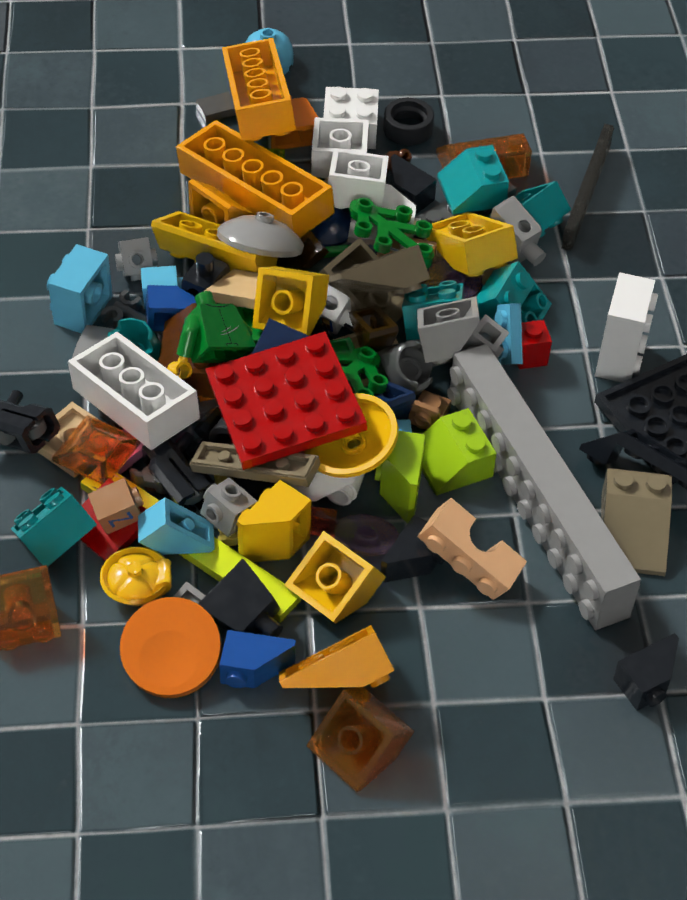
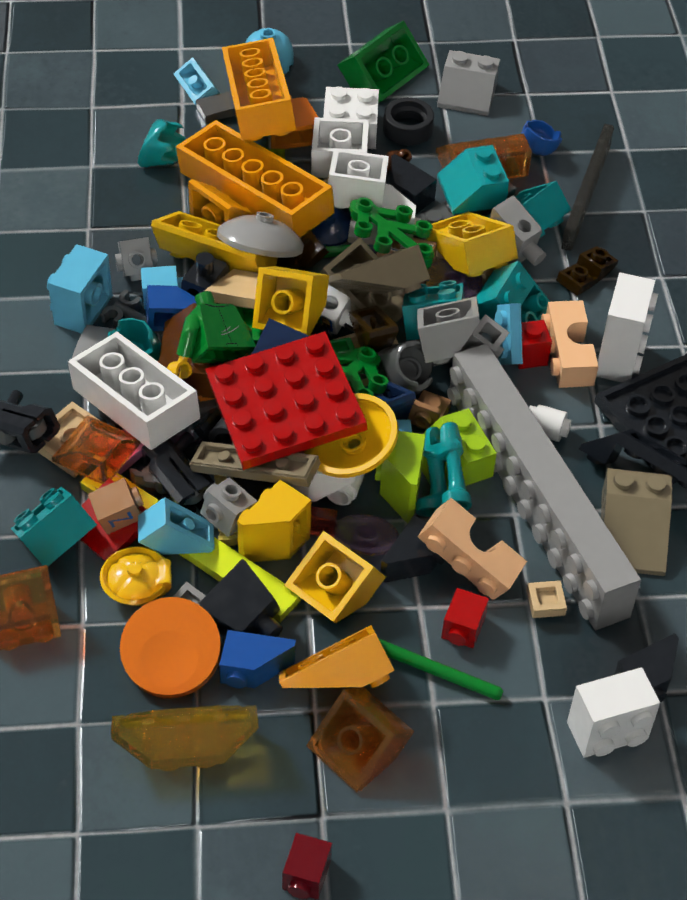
none -> clear yellow wedge [111,705,259,771]
none -> teal hair [137,119,186,168]
none -> medium azure slope [174,57,221,105]
none -> dark red brick [282,833,332,900]
none -> green slope [337,20,430,103]
none -> green bar [378,638,504,700]
none -> teal piece [415,422,472,517]
none -> light grey slope [437,50,500,116]
none -> red brick [441,588,489,649]
none -> blue hair [521,120,563,156]
none -> tan plate [526,580,567,618]
none -> white brick [529,404,572,442]
none -> light nougat arch [541,300,599,388]
none -> dark brown slope [556,246,618,296]
none -> white brick [567,667,660,758]

